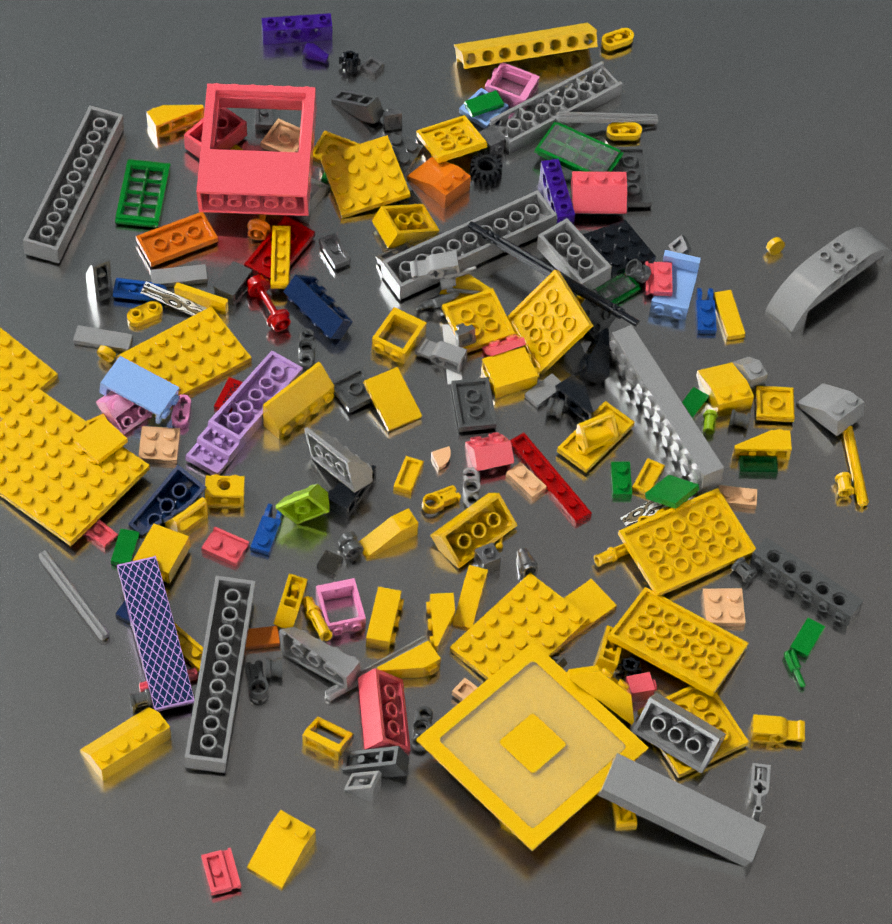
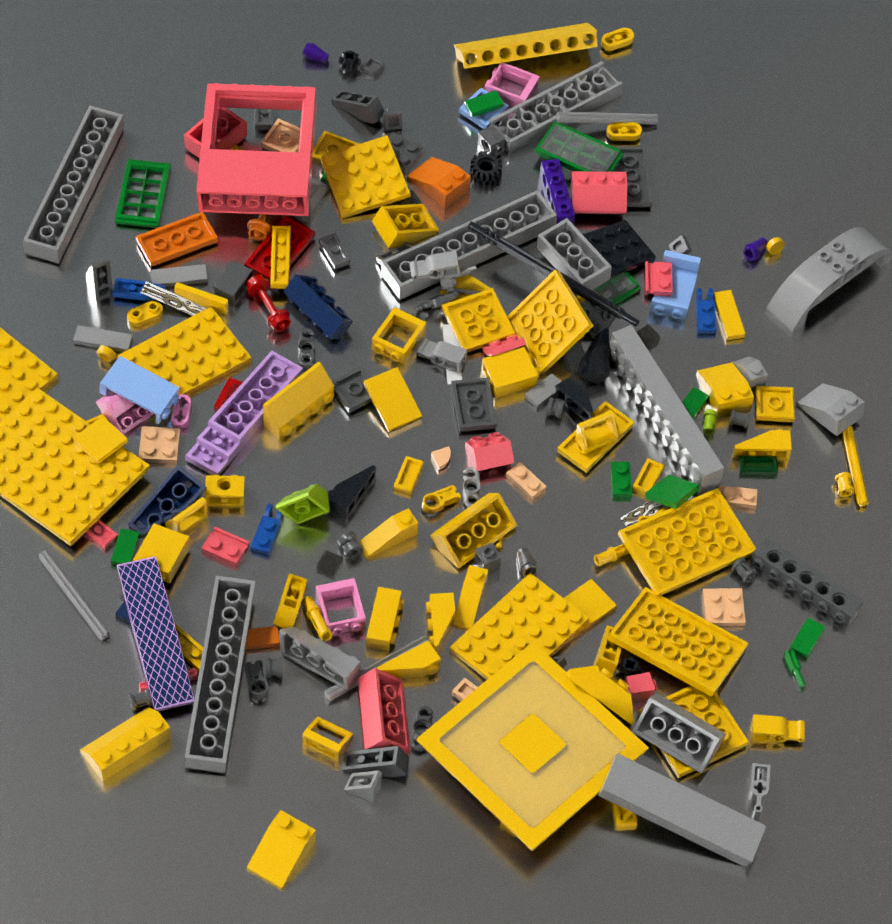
yellow slope [147,105,204,137] -> none
coral plate [201,848,241,896] -> none
dark purple brick [261,13,332,45] -> none
light grey slope [304,427,373,493] -> none
yellow plate [416,115,487,163] -> none
flat silver tile [455,323,476,348] -> none
red tile [510,432,592,525] -> none
dark grey wheel [625,259,651,283] -> none
none -> clear smoke tile [637,324,660,348]
none -> dark purple cone [743,237,768,261]

